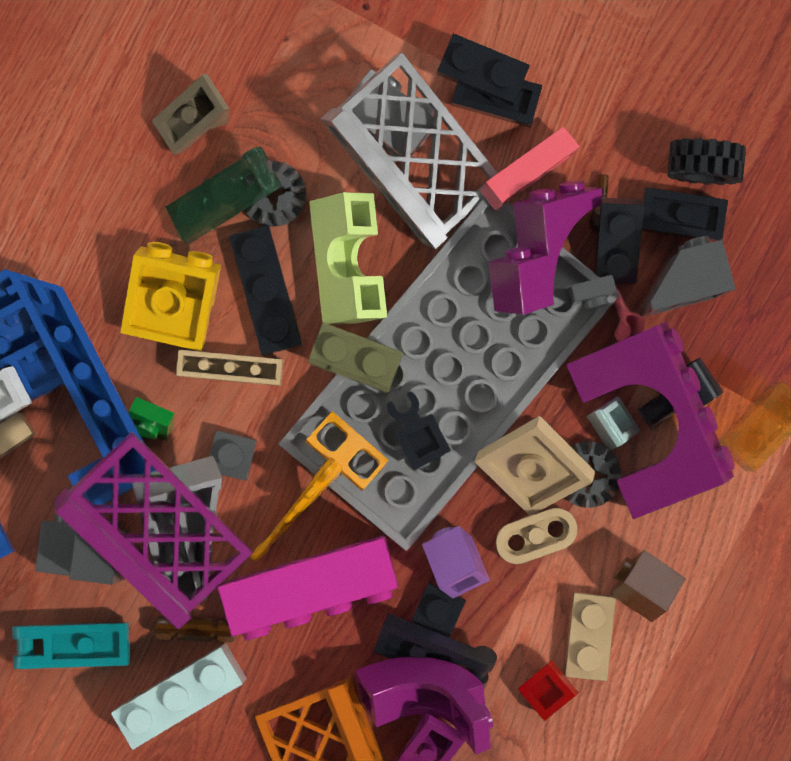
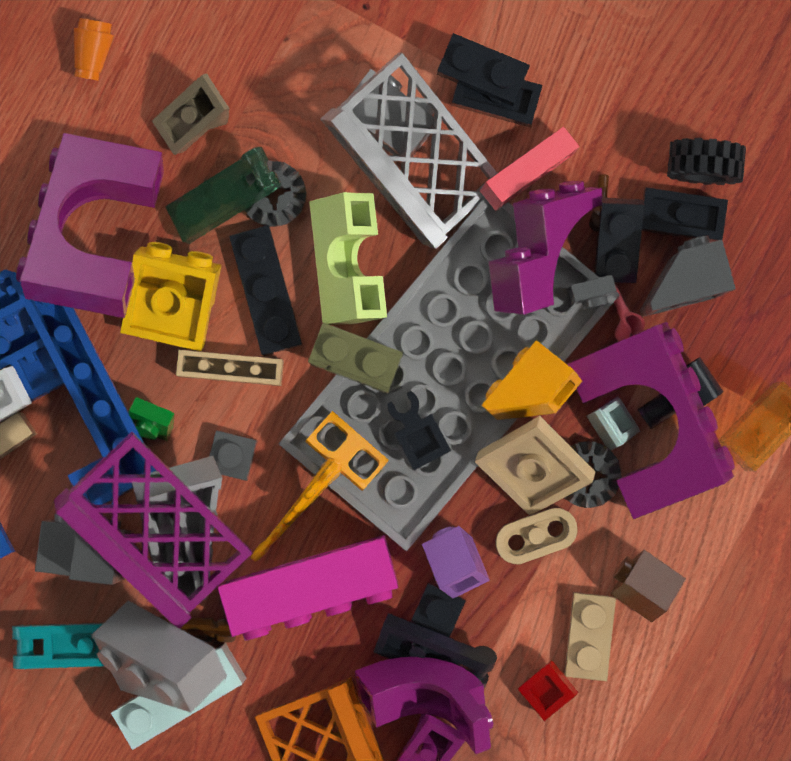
none -> magenta arch [16,133,164,318]
none -> orange cone [73,18,115,81]
none -> light grey wedge [92,601,227,713]
none -> light orange slope [482,340,582,420]

